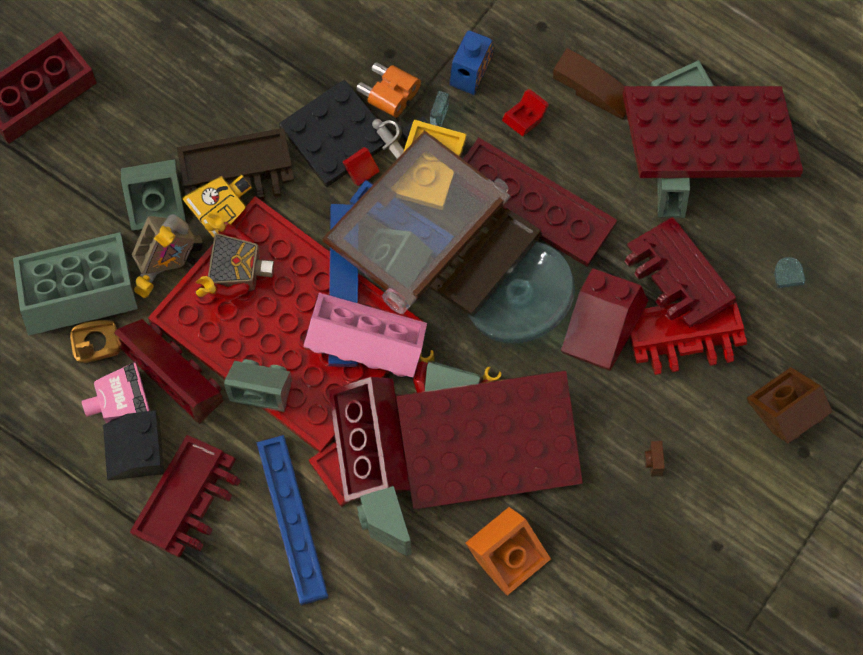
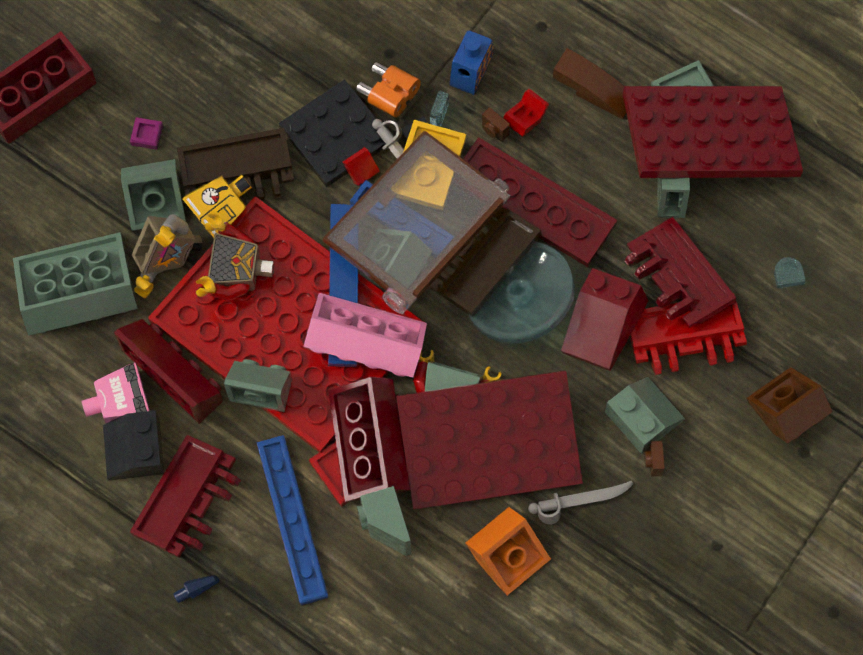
pearl gold piece [70,320,120,363] -> none
none -> magenta tile [130,117,163,150]
none -> dark blue bar [173,575,219,603]
none -> reddish brown plate [482,107,510,142]
none -> light grey sword [528,481,633,525]
none -> sand green slope [605,377,685,454]

